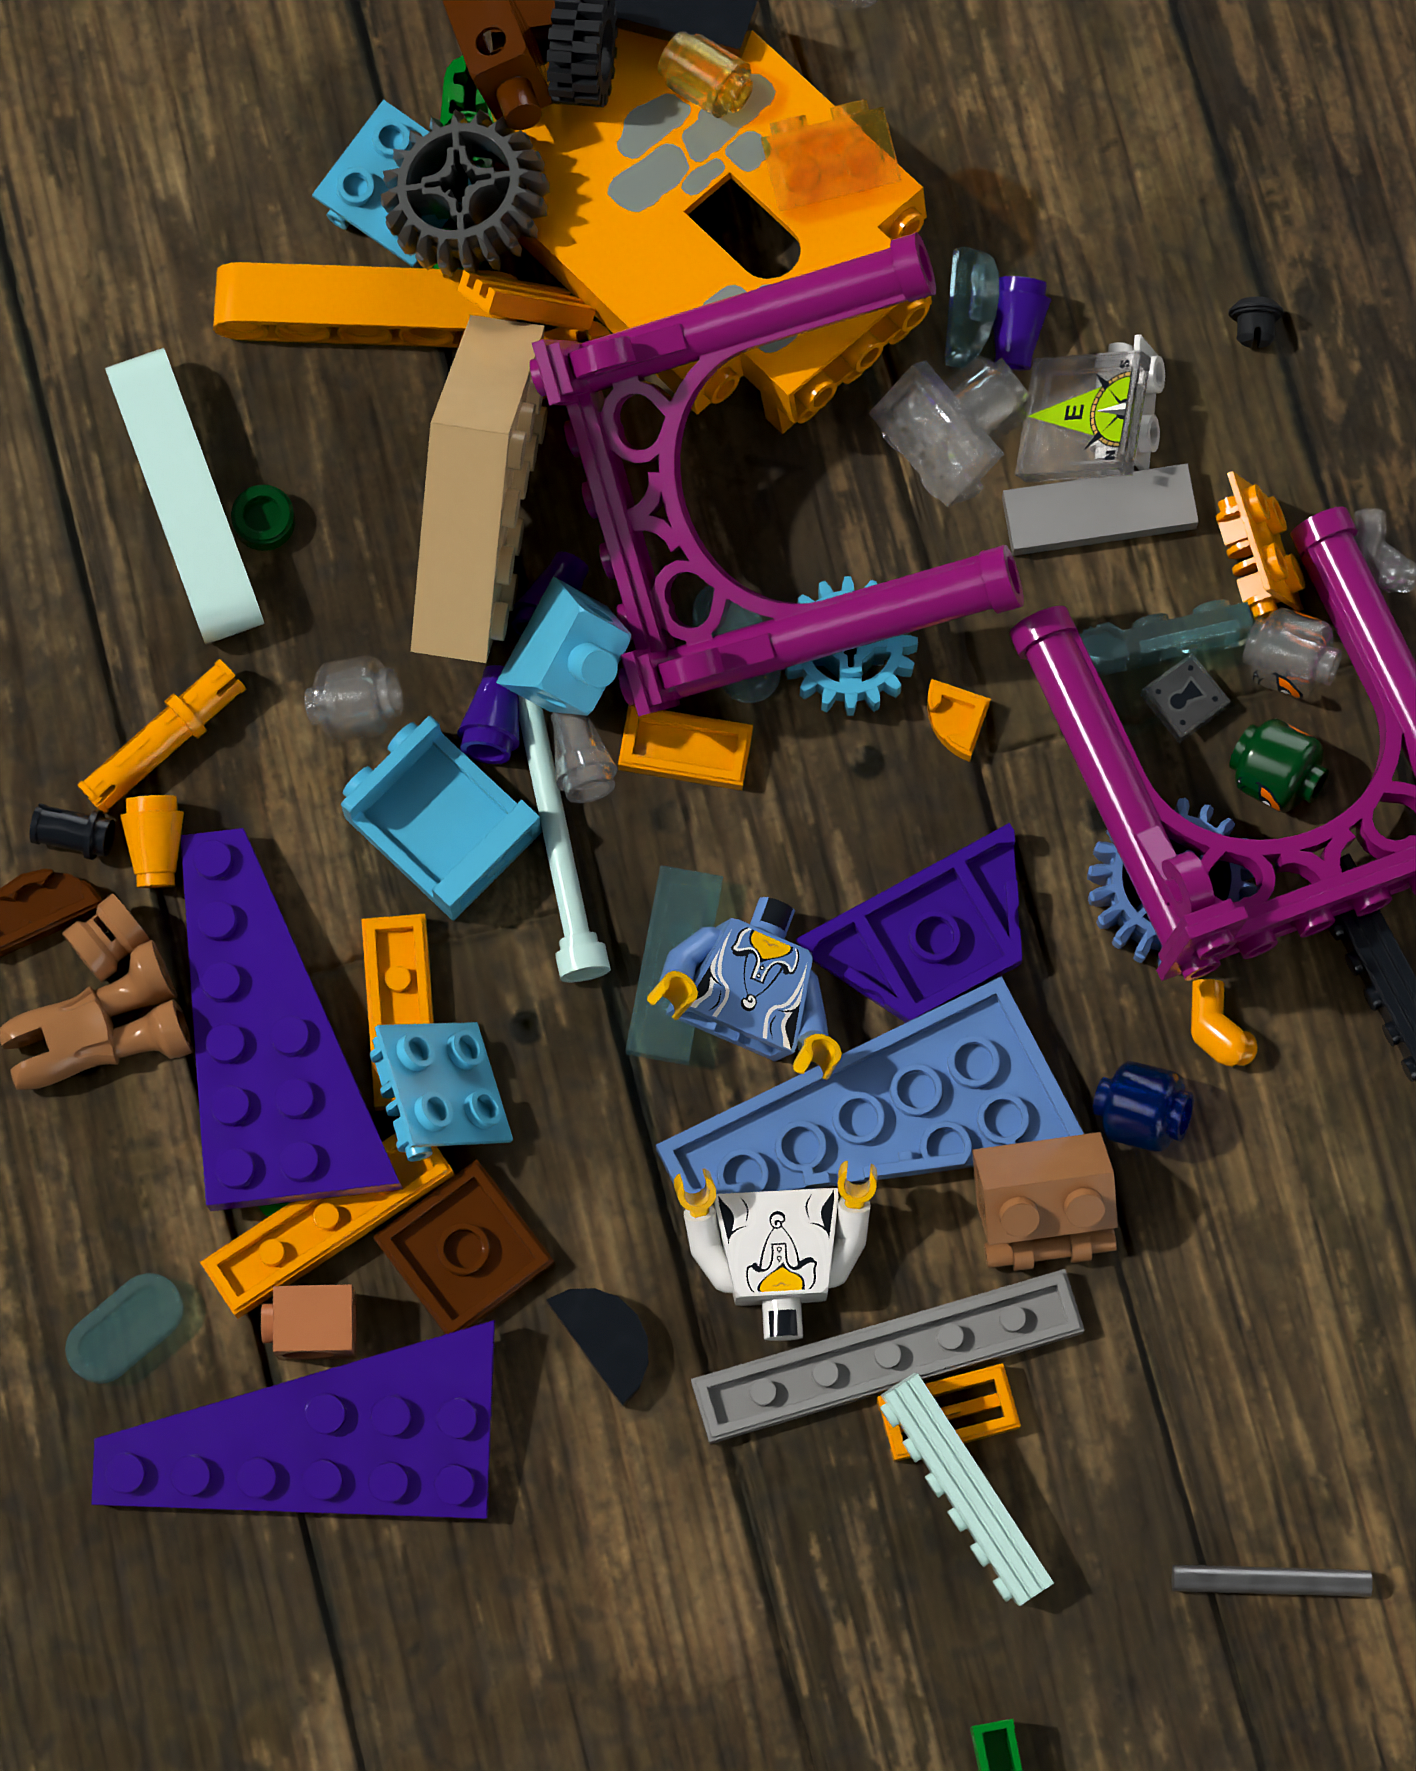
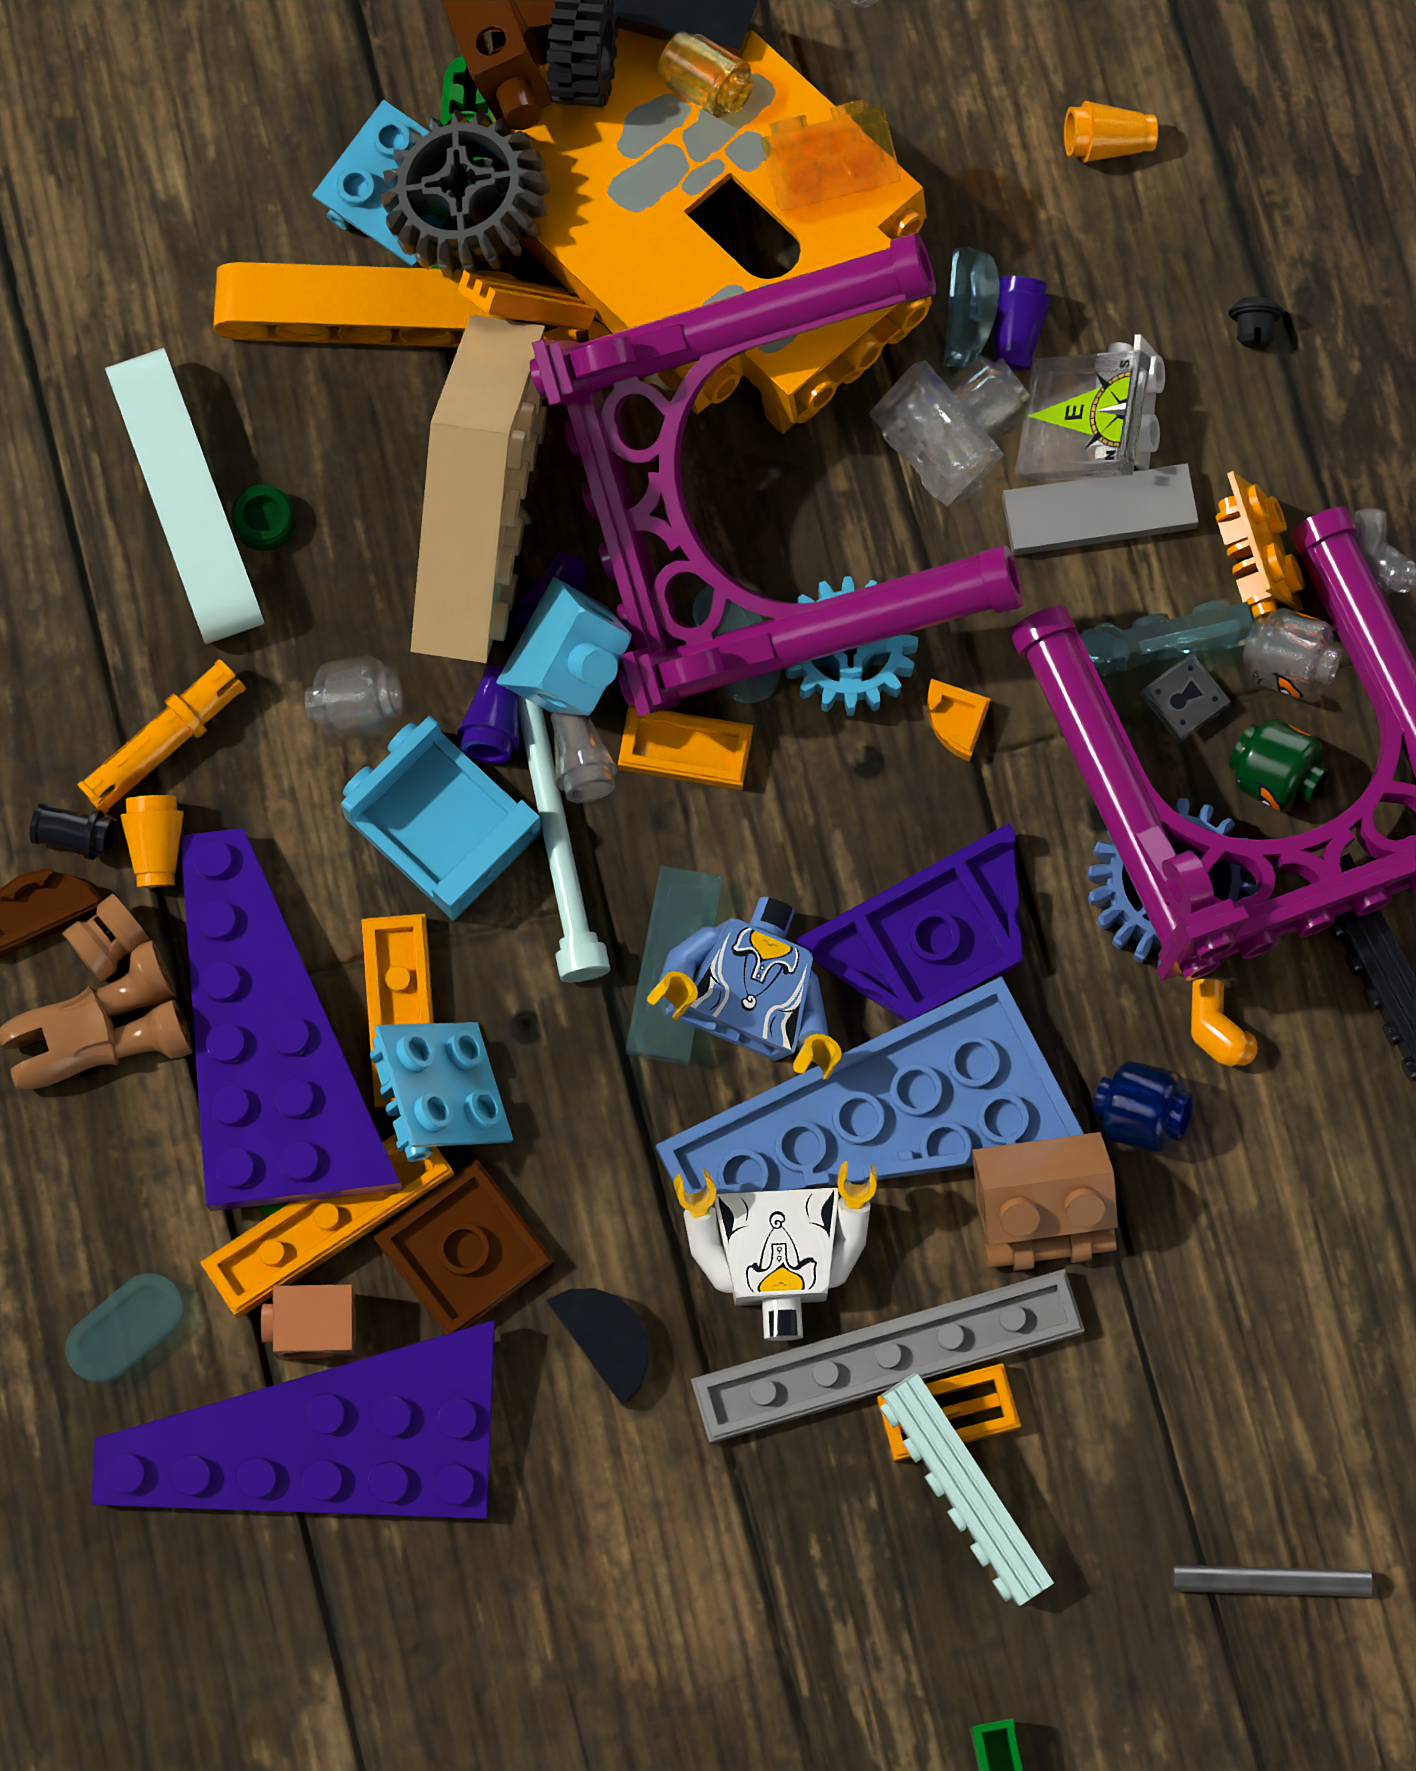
none -> light orange cone [1064,101,1158,163]

